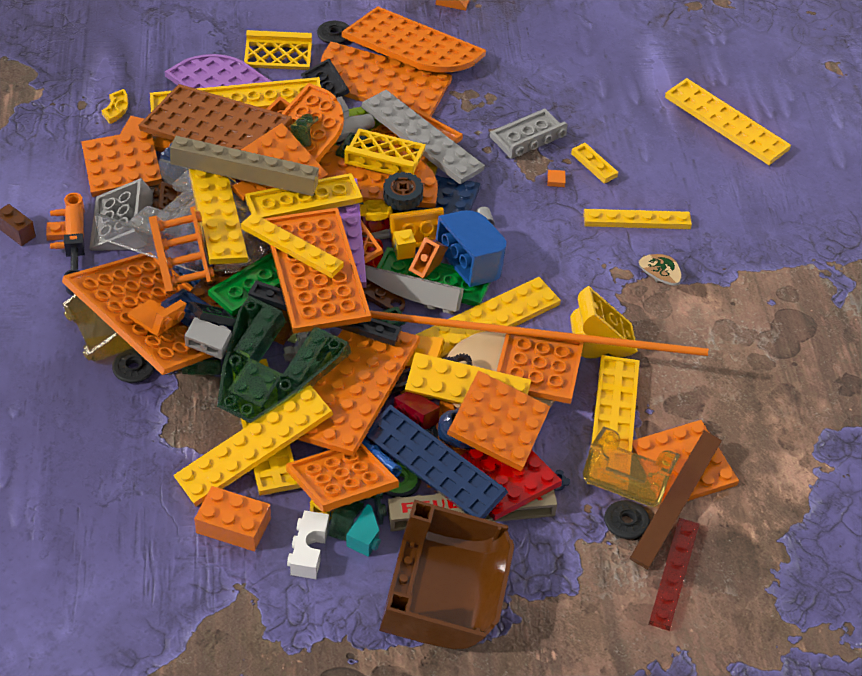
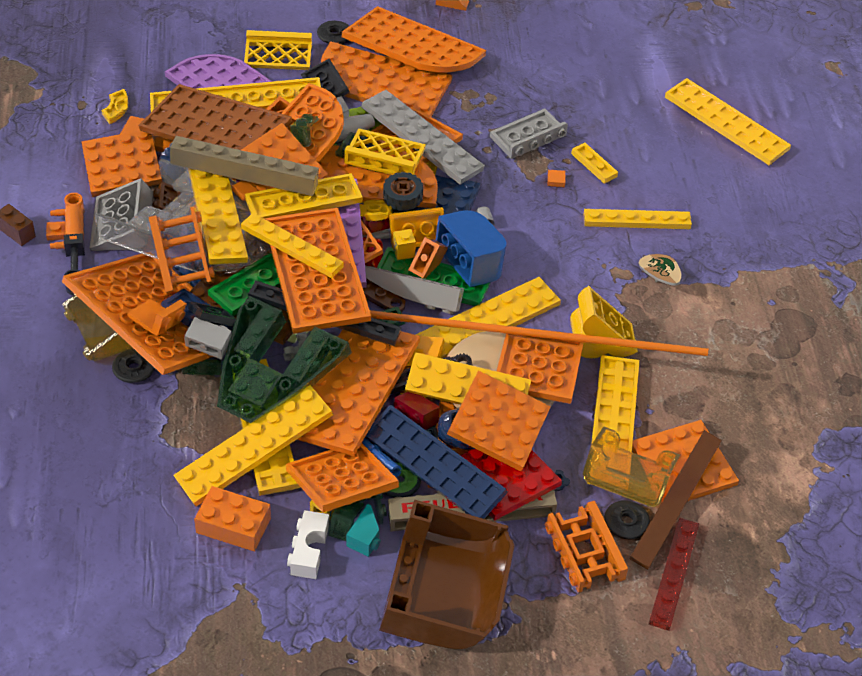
none -> orange fence [545,501,628,593]

